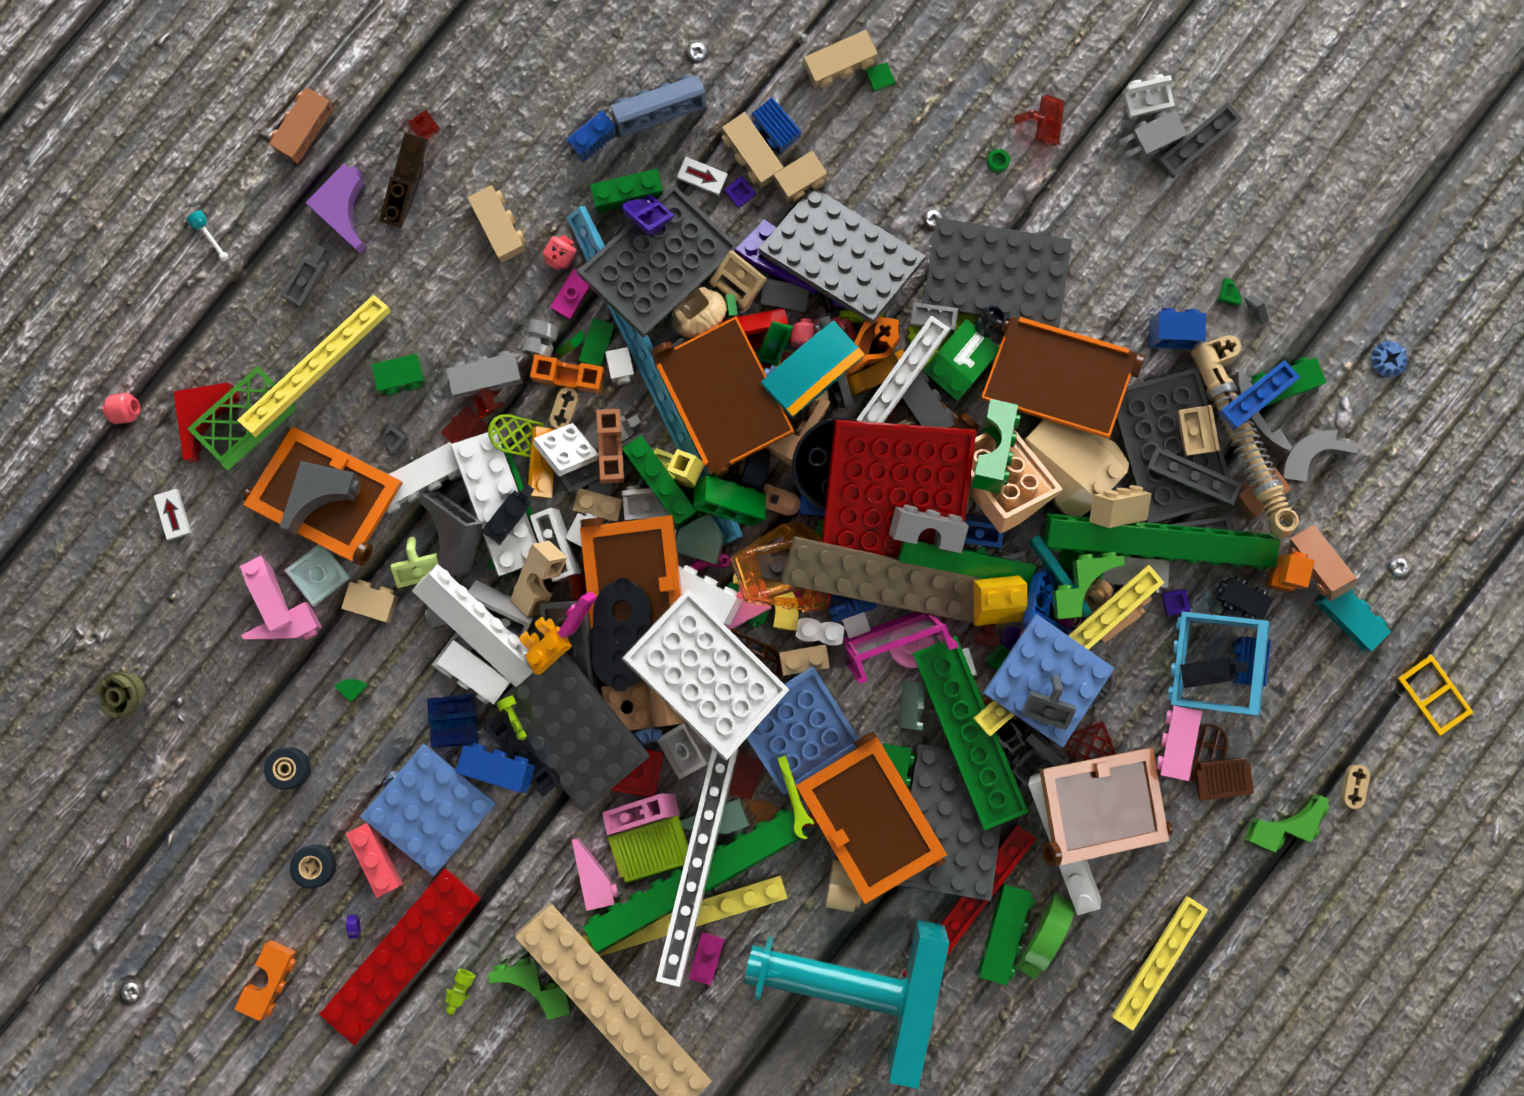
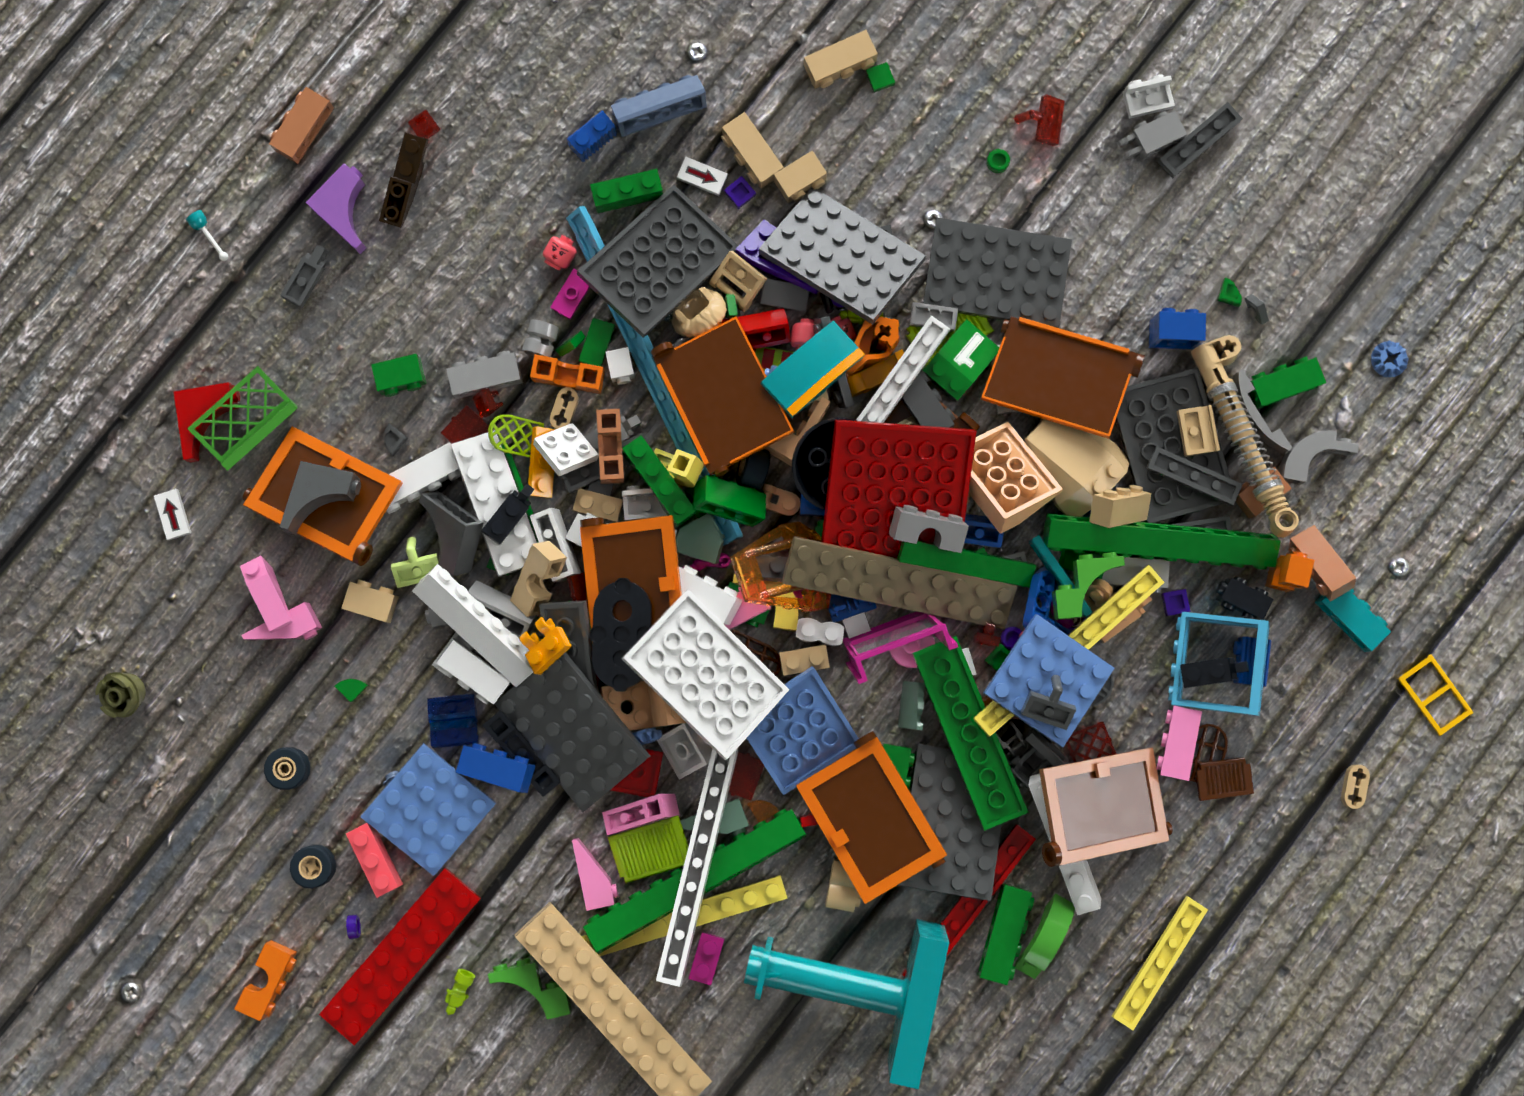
coral head [103,393,140,424] -> none
light yellow plate [237,295,391,438] -> none
light aqua tile [284,545,351,607] -> none
tan brick [467,185,526,263] -> none
lime piece [496,695,527,741] -> none
dark pink plate [557,591,597,639] -> none
dark purple slope [622,195,674,236] -> none
blue brick [751,97,801,154] -> none
green tile [757,321,794,366] -> none
lime piece [777,755,814,840] -> none
arch [972,399,1021,493] -> none
yellow slope [973,575,1028,626] -> none
black wheel [974,305,1006,338] -> none
blue plate [1218,360,1300,431] -> none
bright green arch [1244,794,1329,853] -> none

